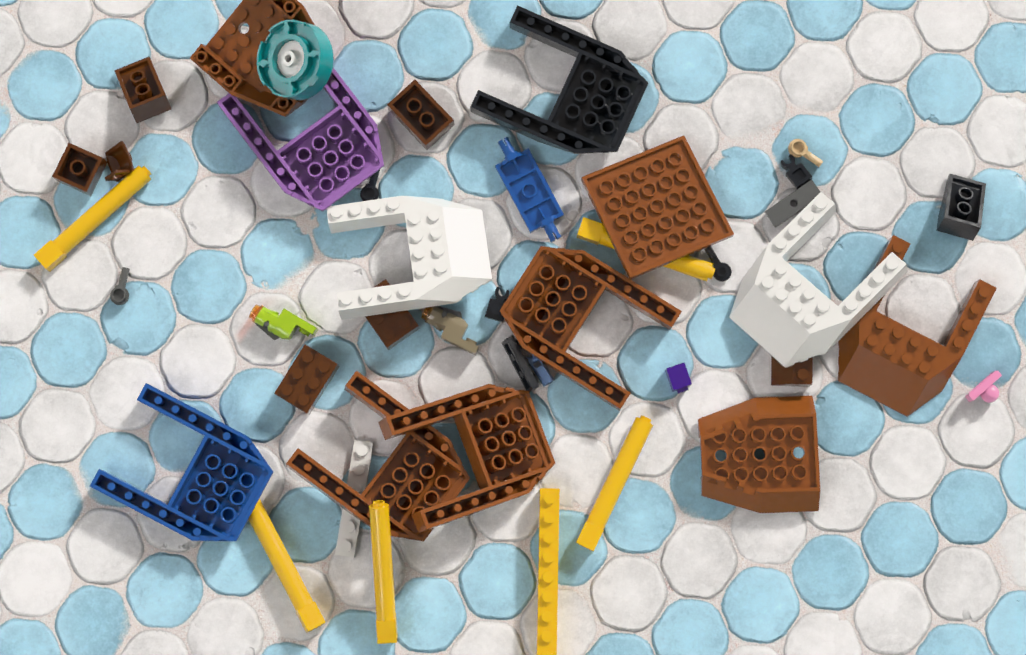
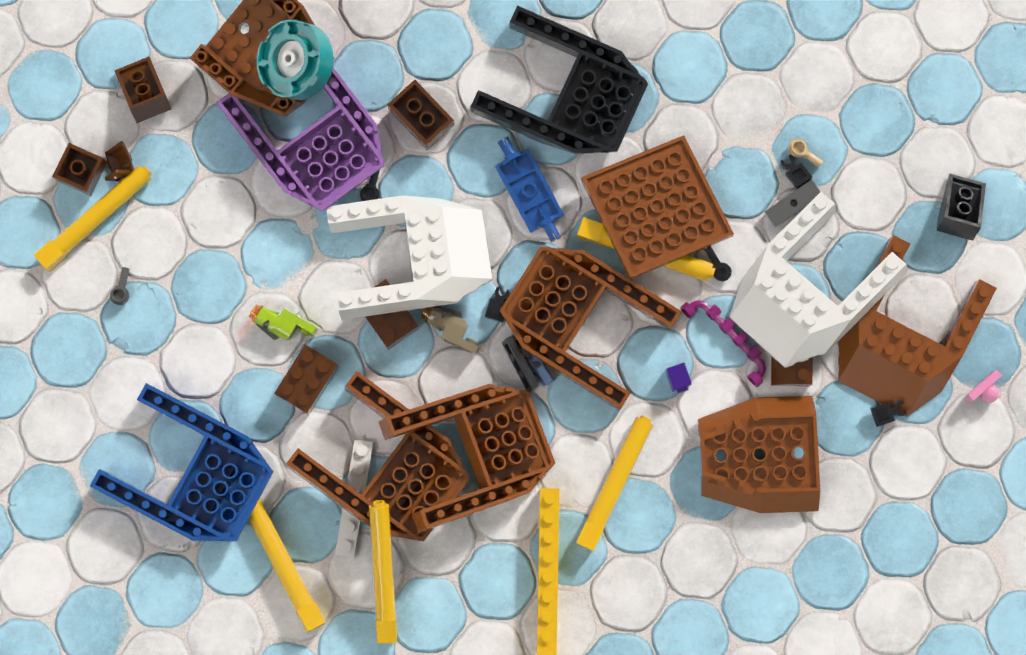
none -> magenta bar [680,300,766,387]
none -> black plate [870,400,907,427]

